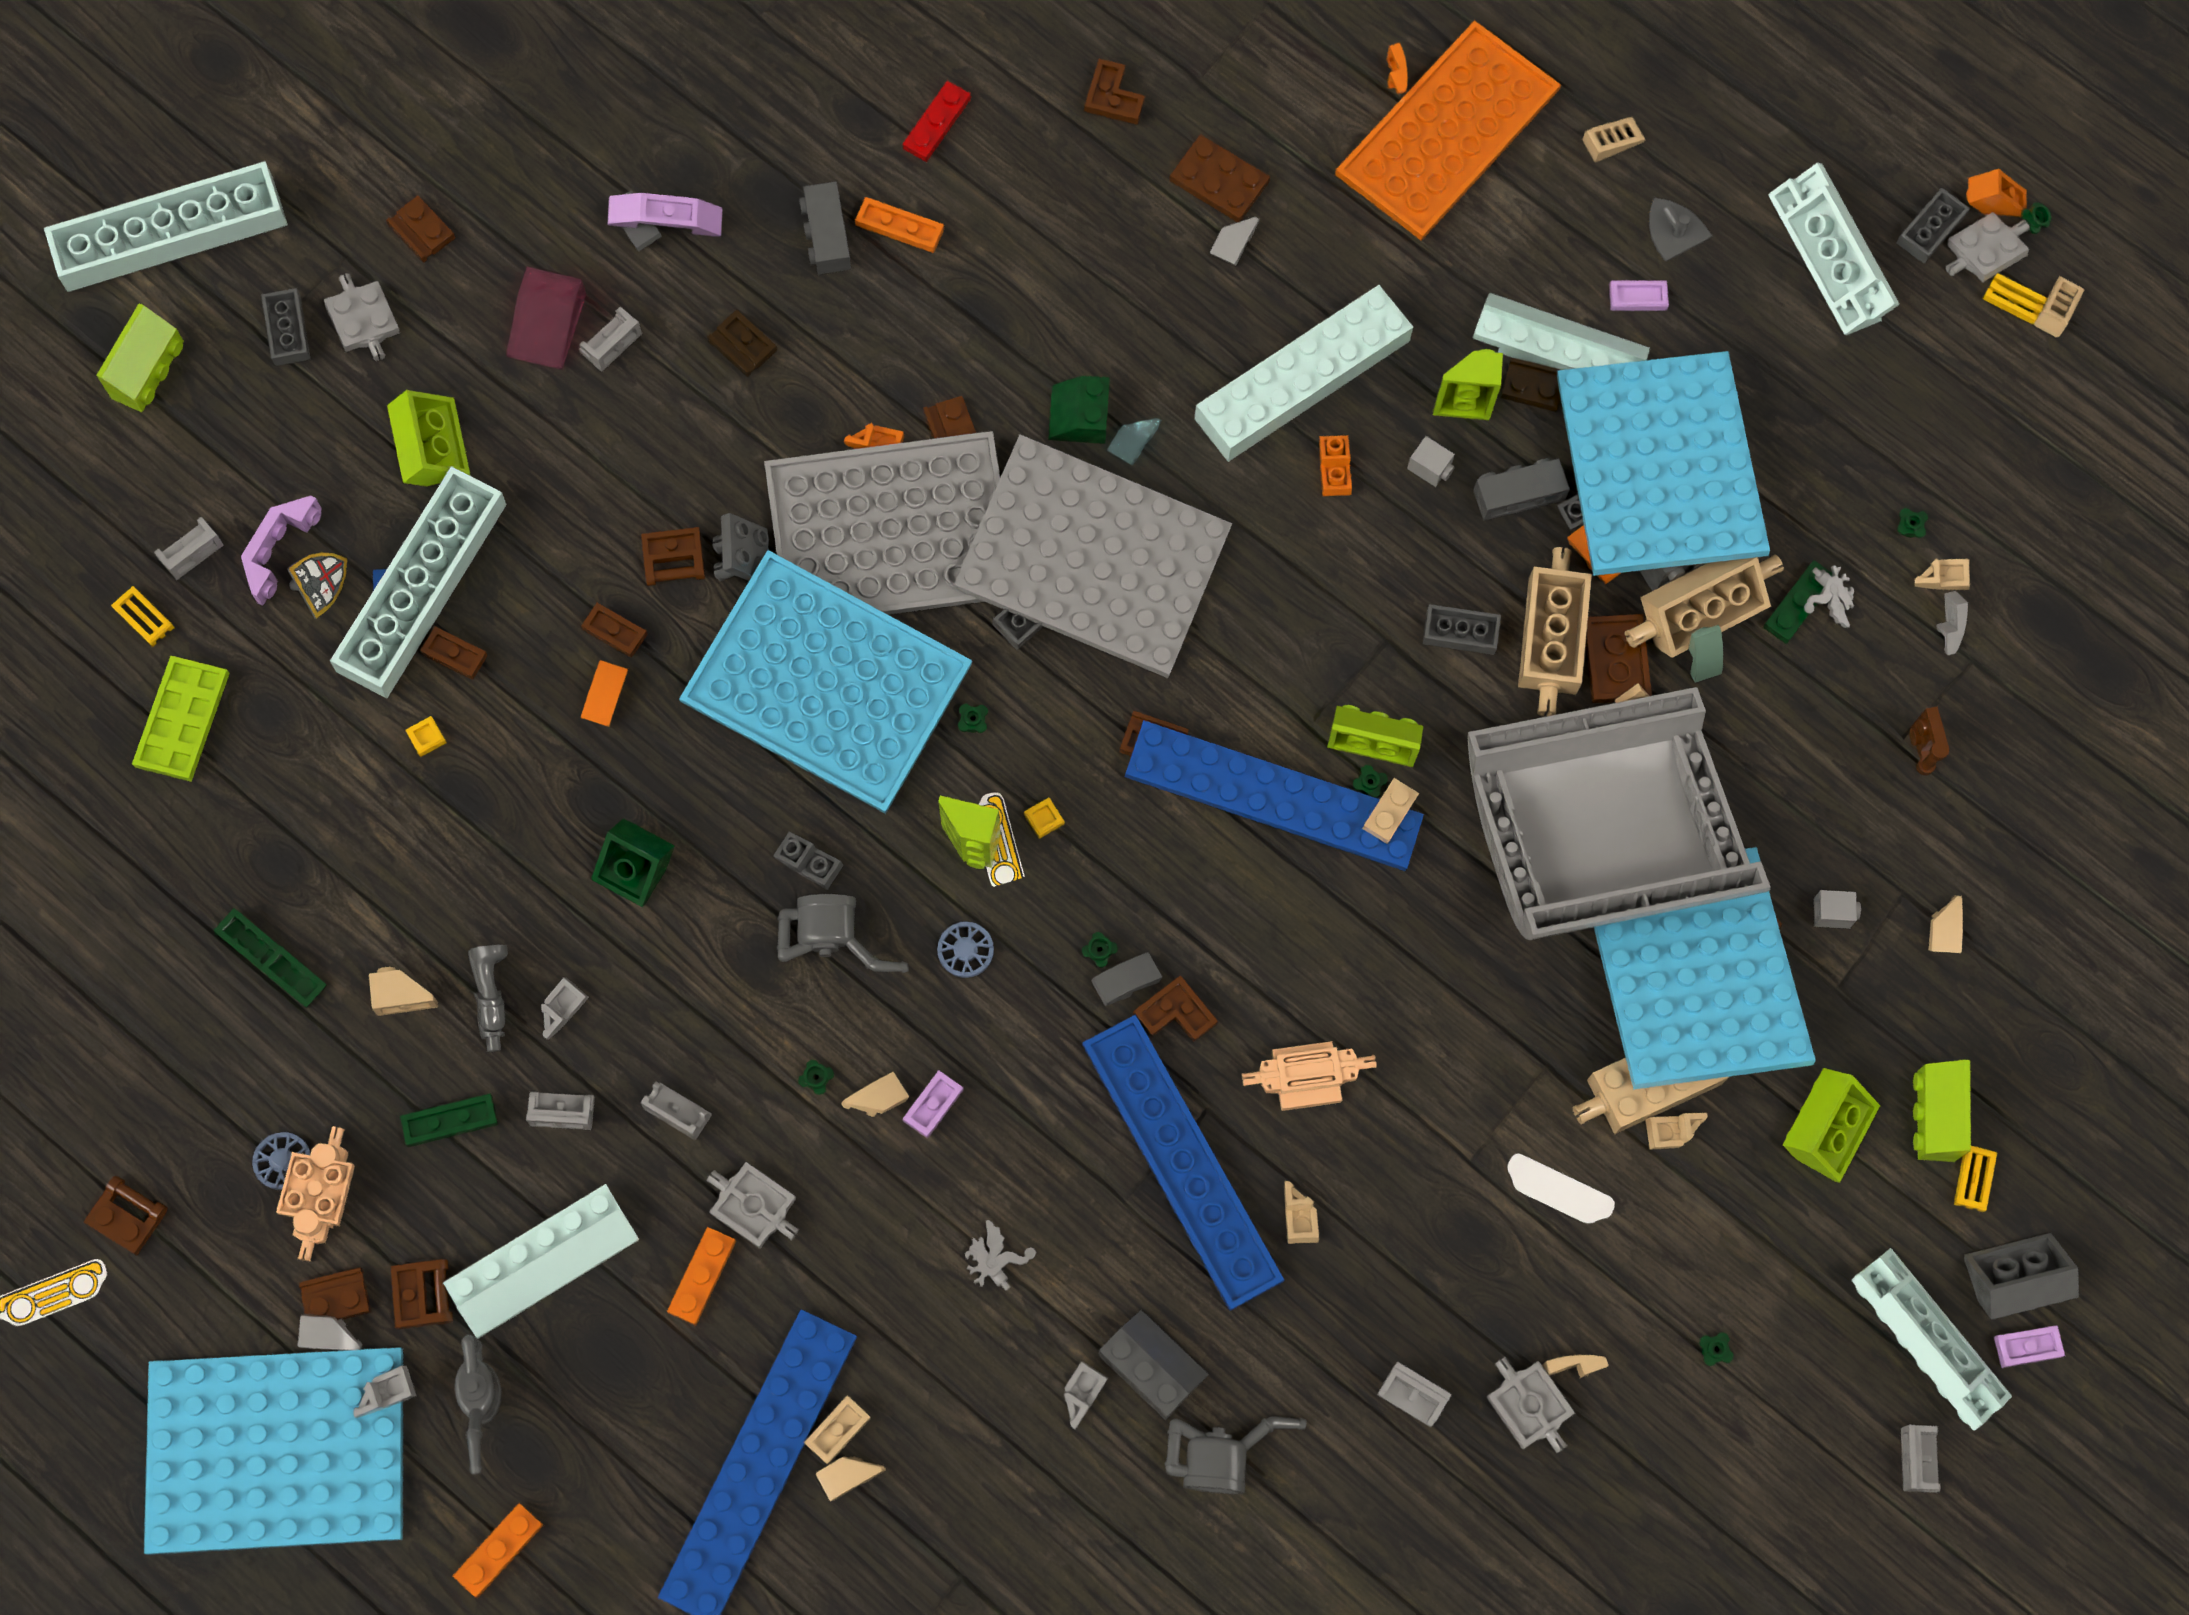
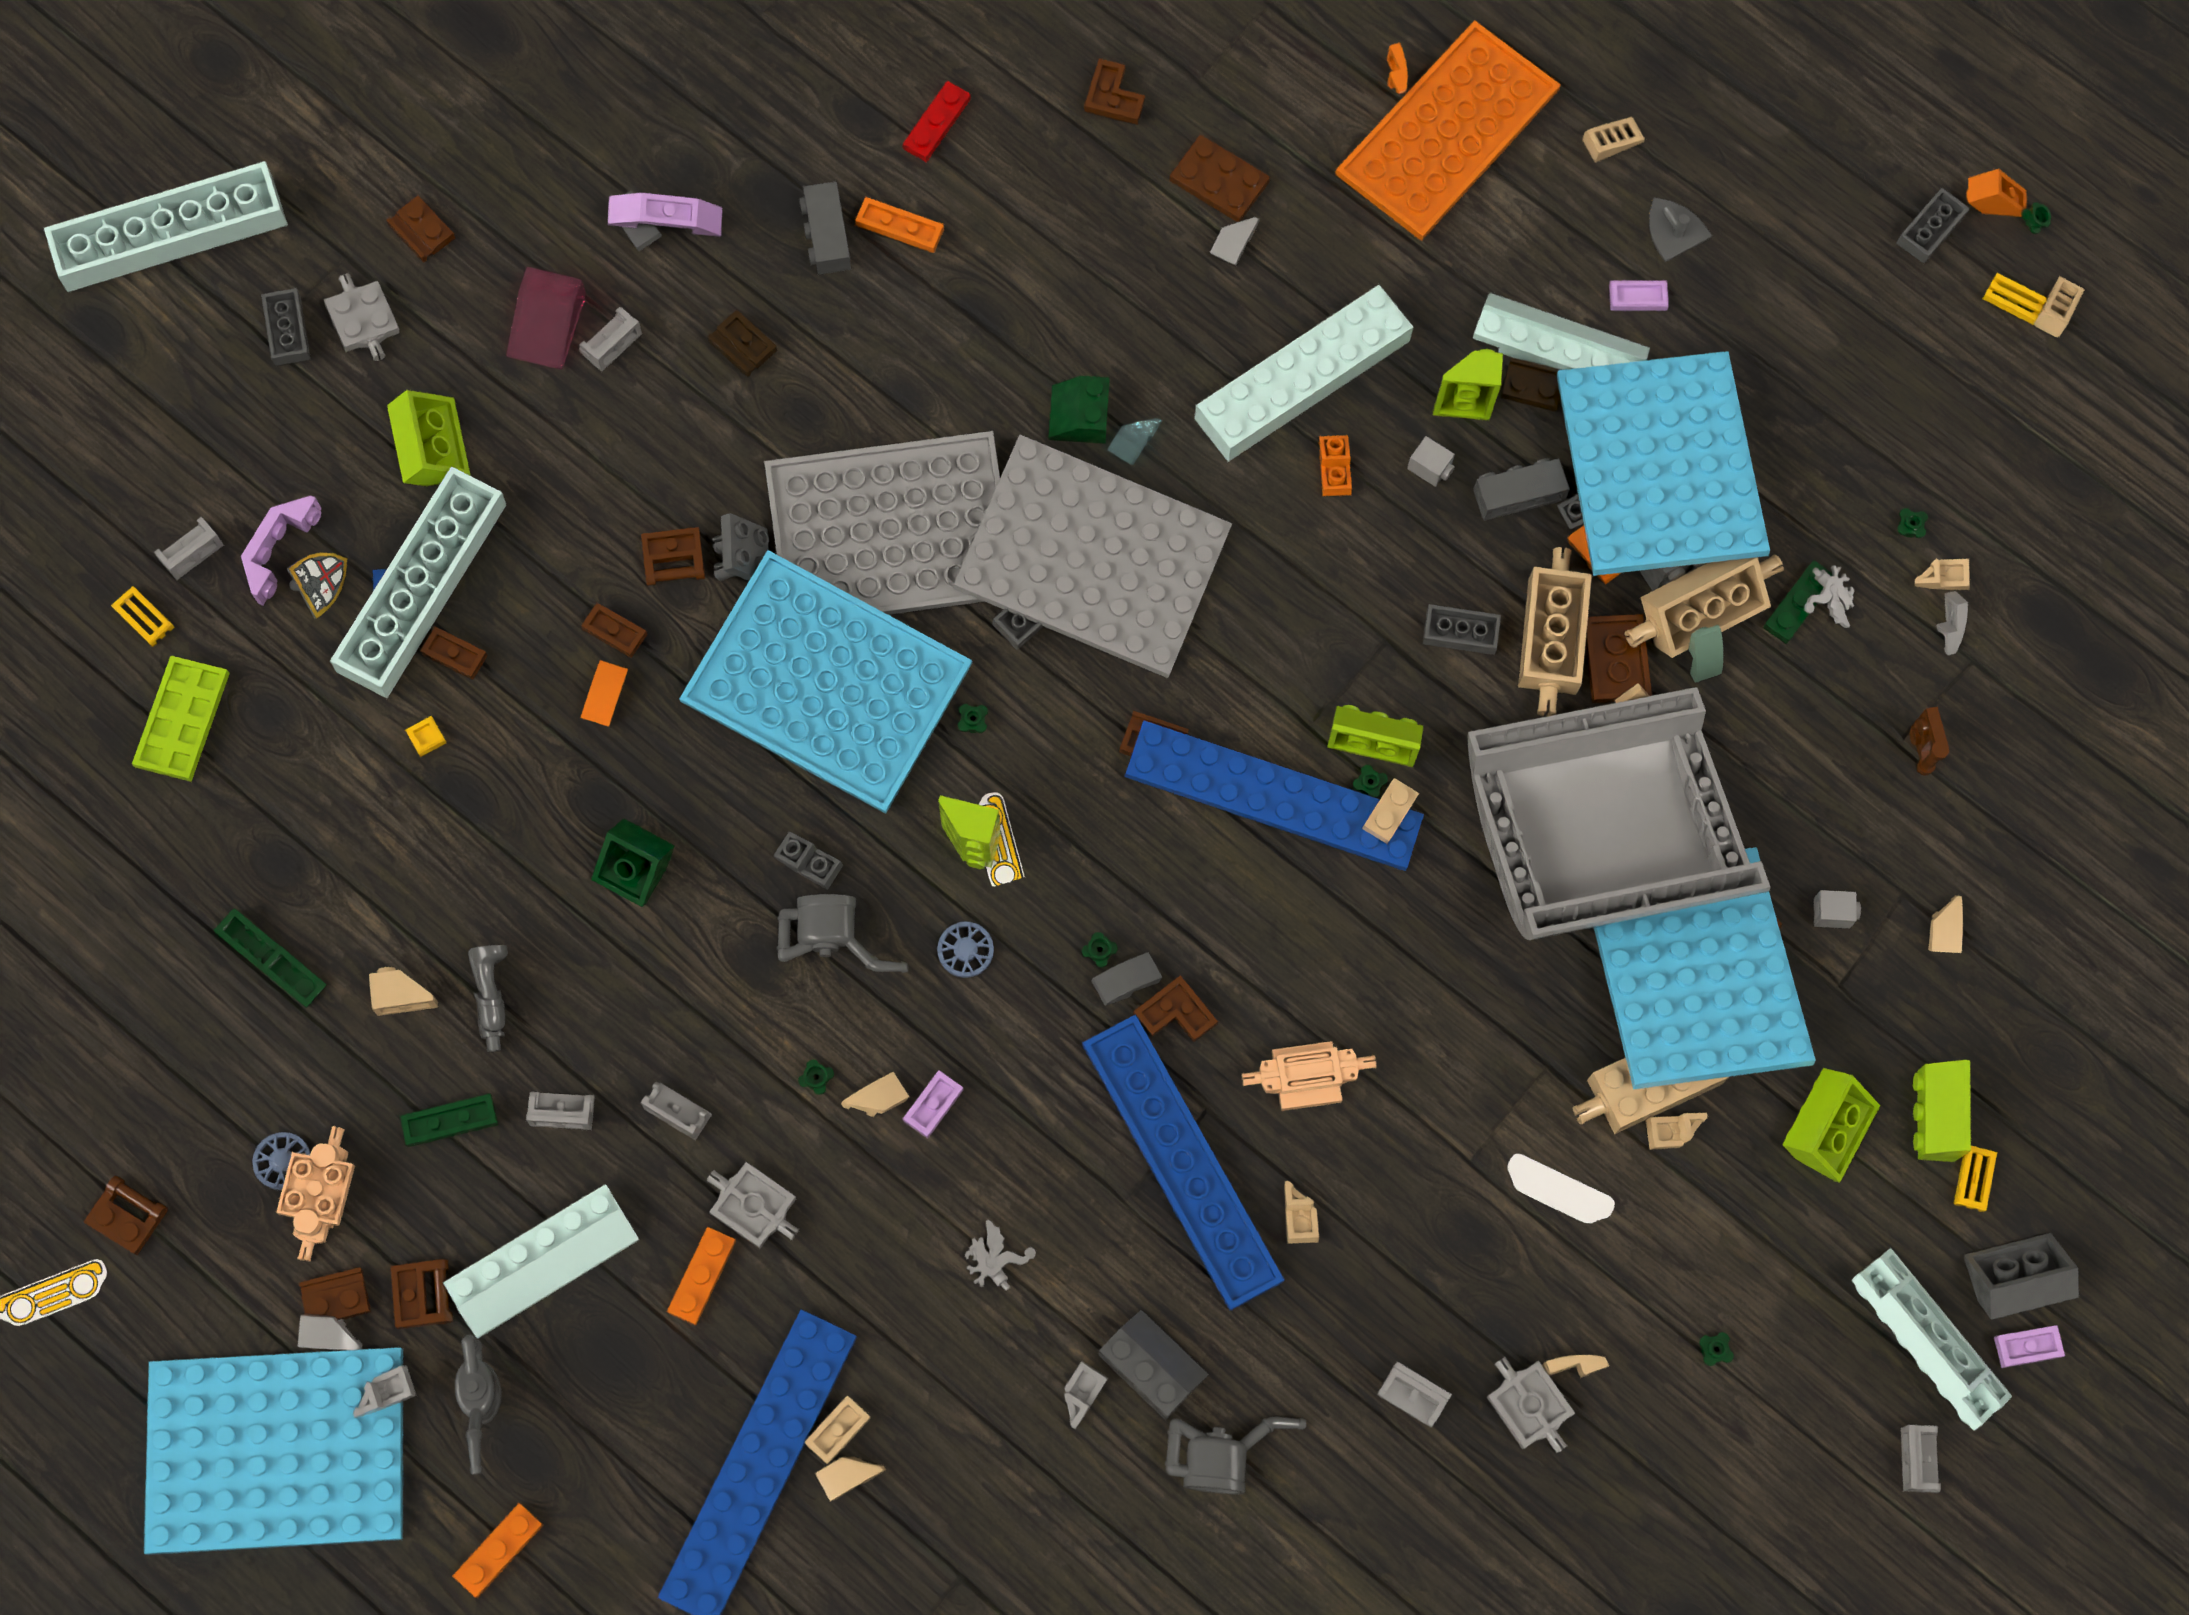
lime slope [96,303,183,412] -> none
light grey slope [541,977,589,1039] -> none
orange slope [844,423,904,449] -> none
reddish brown plate [923,396,976,439] -> none
yellow tile [1024,797,1065,839] -> none
light aqua slope [1768,163,1900,335] -> none
light grey plate [1946,212,2029,282] -> none

